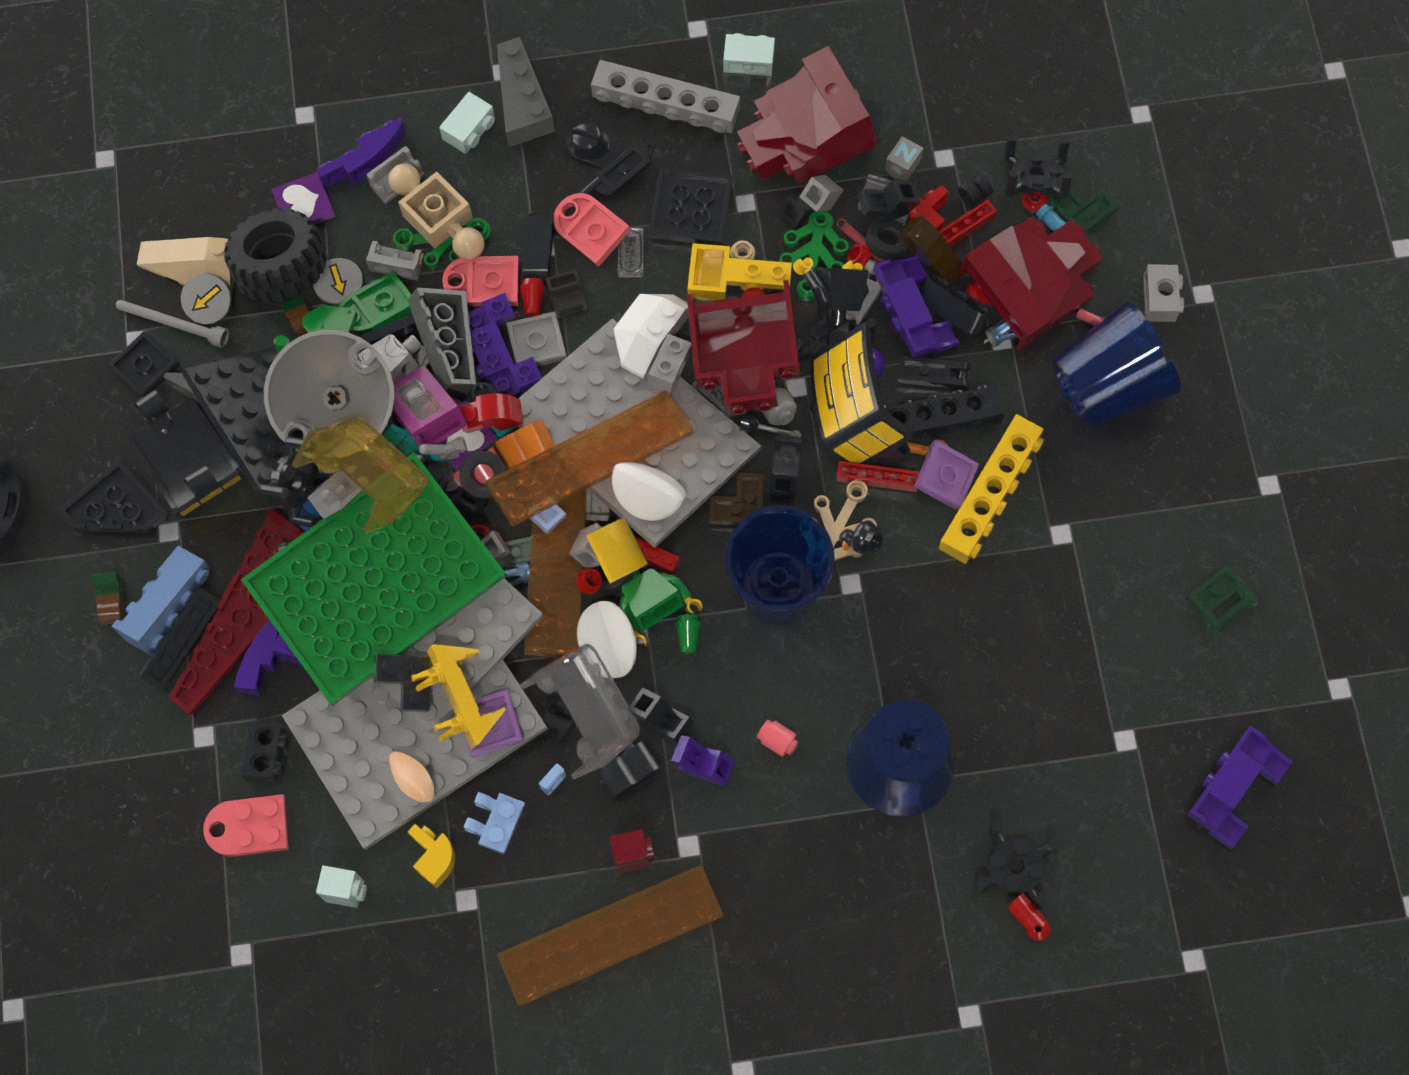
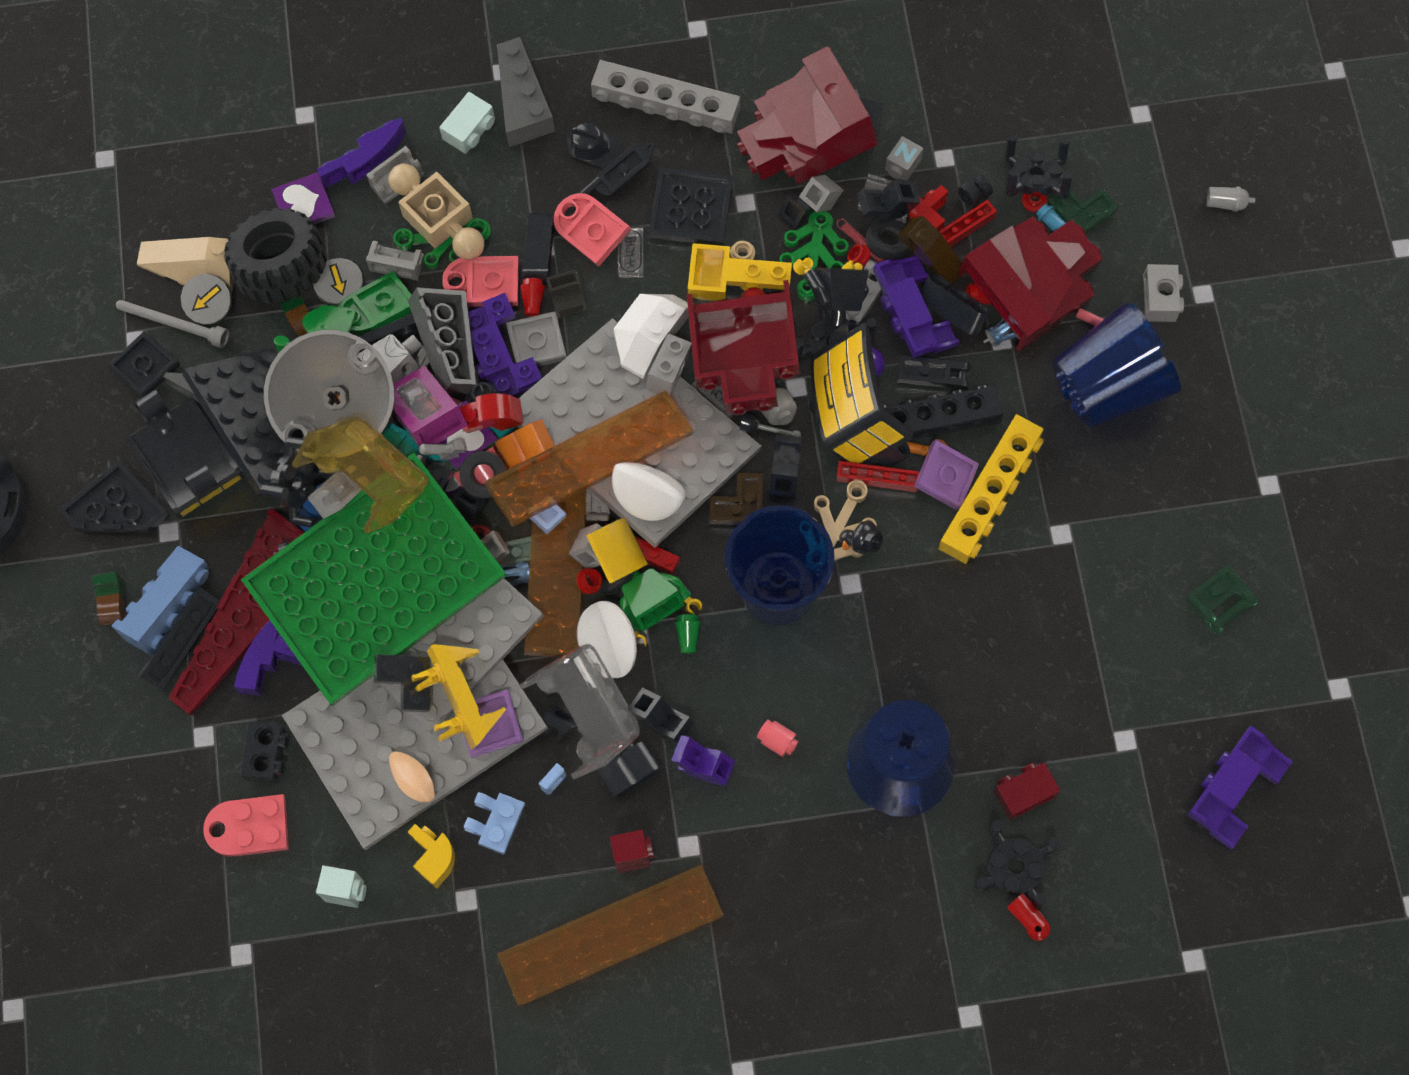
light aqua brick [723,33,775,76] -> none
none -> dark red brick [994,762,1060,821]
none -> light grey piece [1207,186,1255,212]

